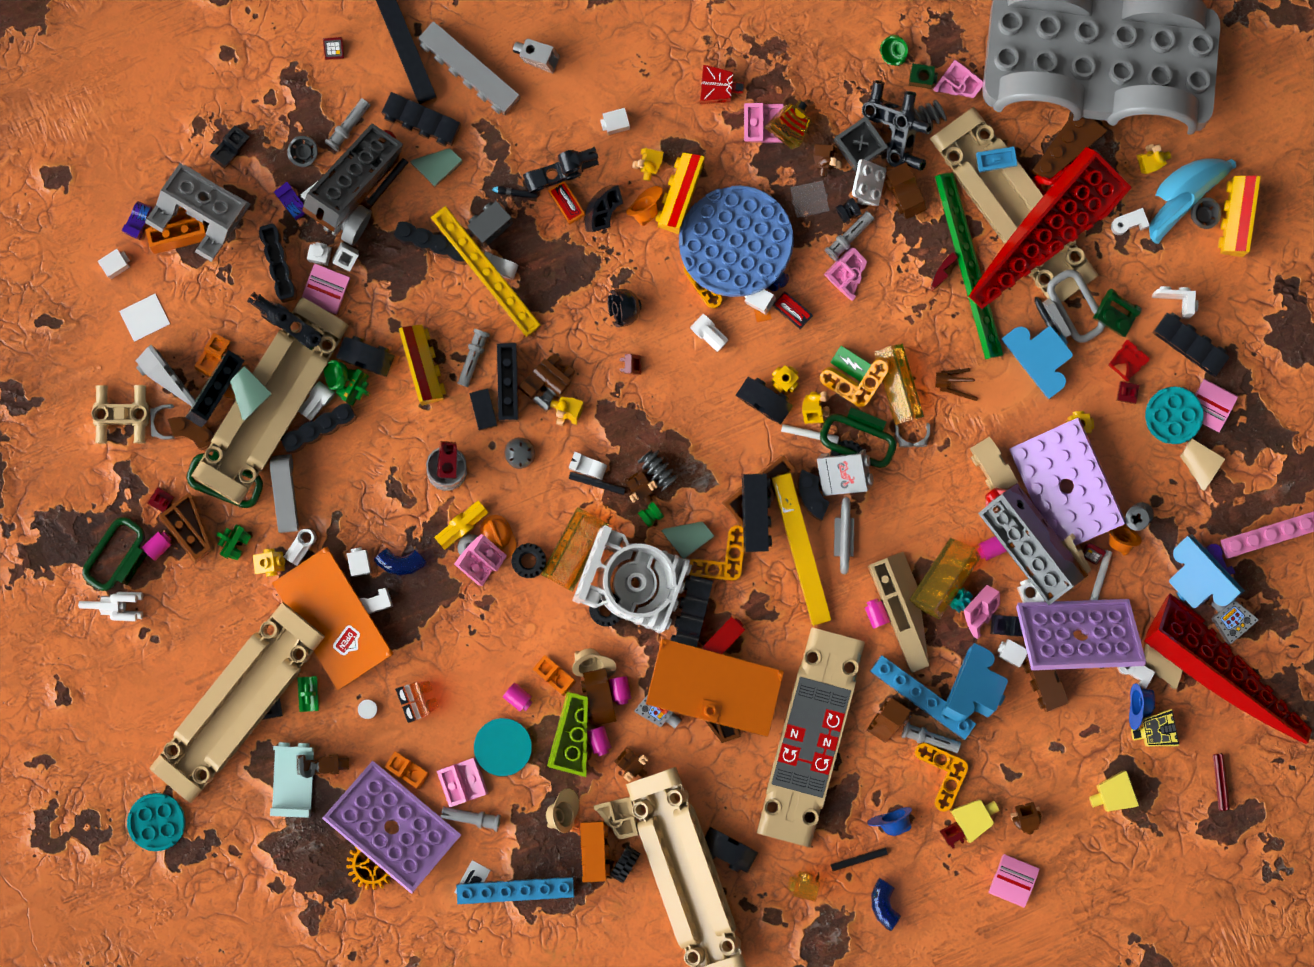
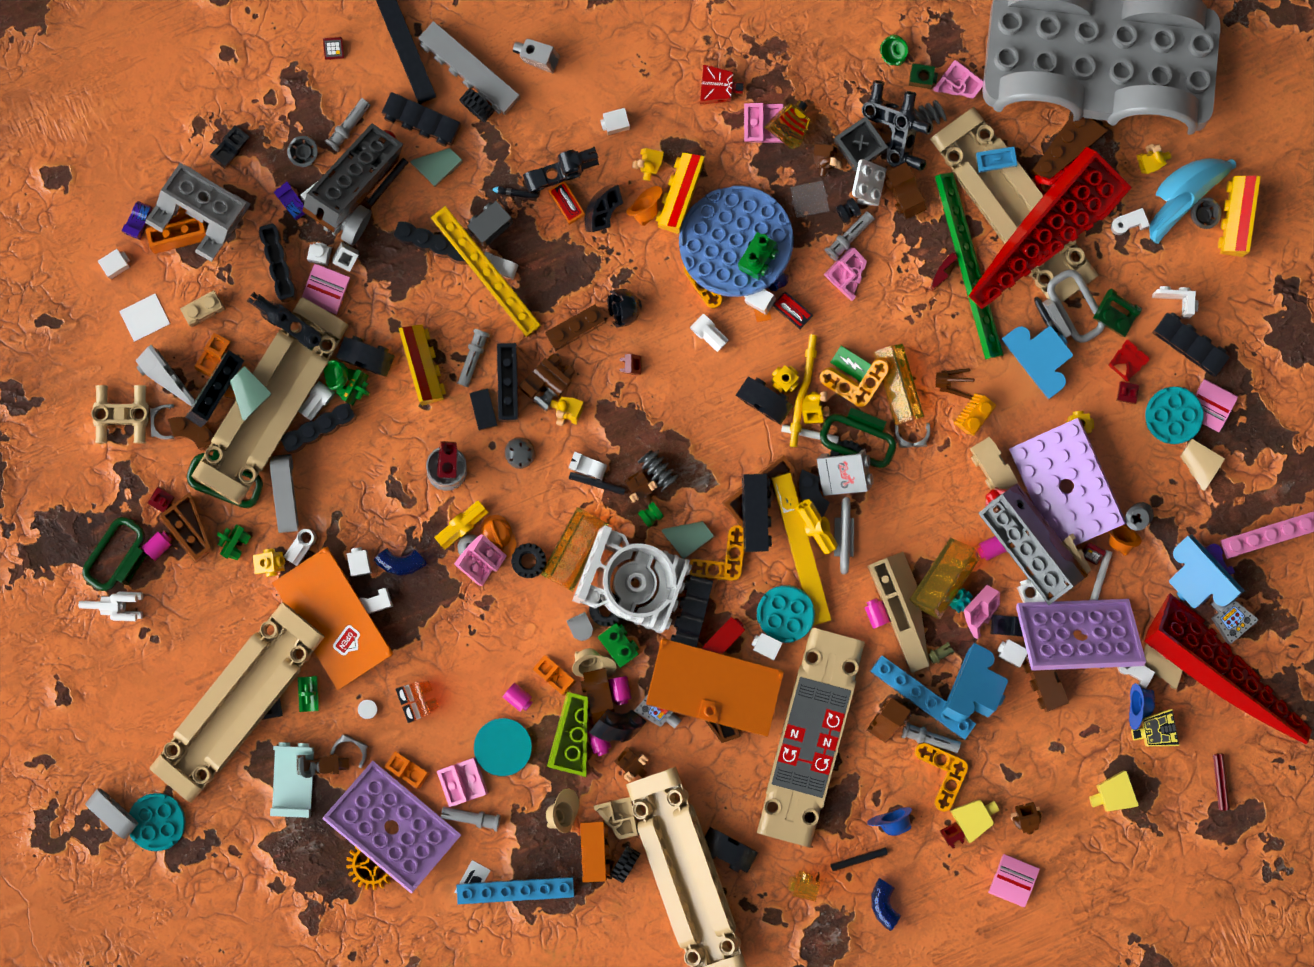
none -> light grey beam [85,788,138,839]
none -> tan brick [180,290,226,327]
none -> light grey cap [330,734,368,768]
none -> black tyre [459,88,495,123]
none -> reddish brown brick [545,305,605,351]
none -> light grey piece [566,612,593,641]
none -> black brick [589,709,647,742]
none -> green brick [598,623,639,668]
none -> green brick [738,232,779,280]
none -> white brick [751,633,782,661]
none -> teal tile [757,585,815,643]
none -> yellow bar [790,334,817,448]
none -> yellow piece [796,499,838,554]
none -> olive pin [928,642,954,664]
none -> light orange brick [954,393,997,436]

